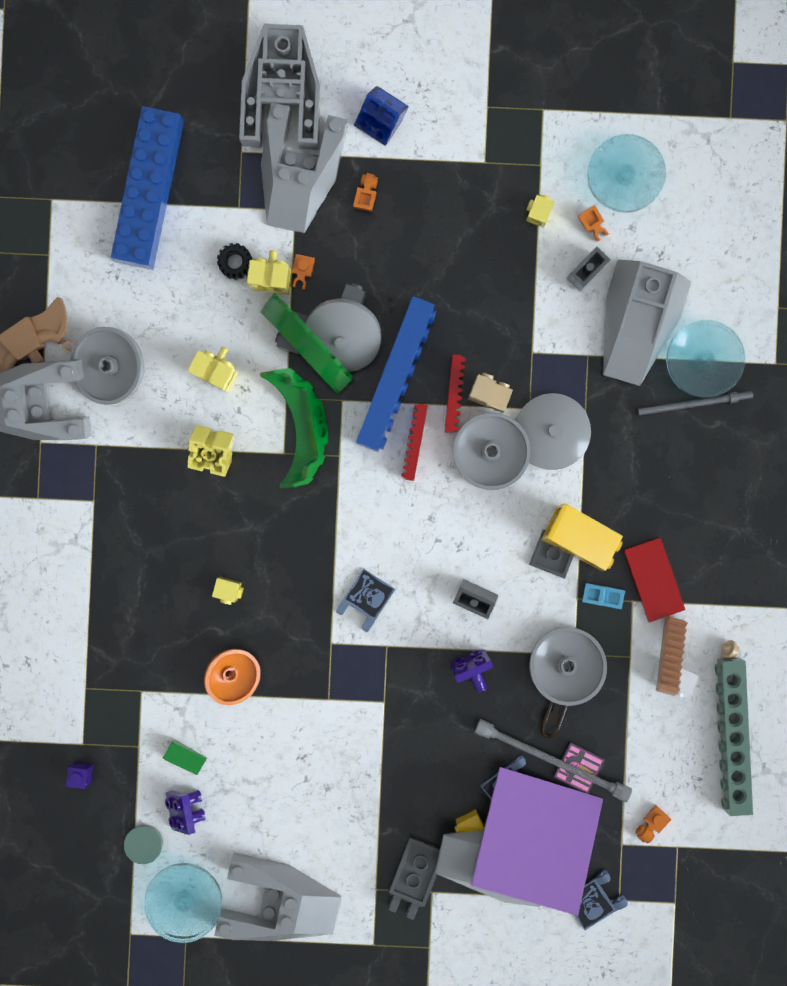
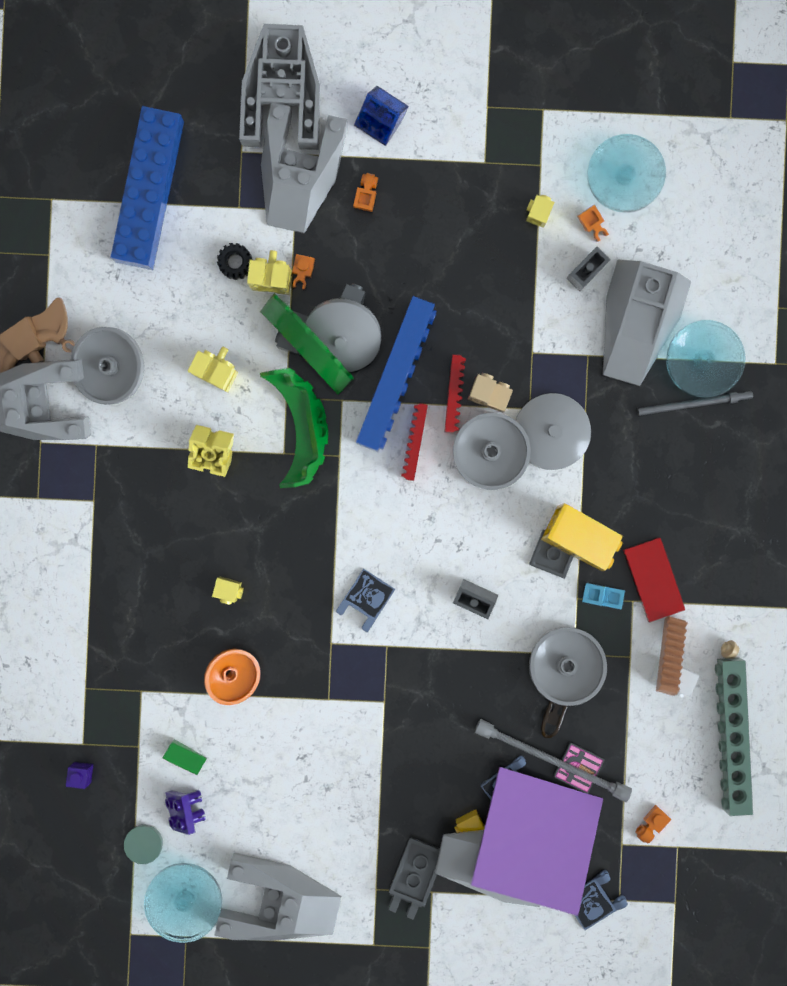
dark purple plate [450,649,494,693] -> none

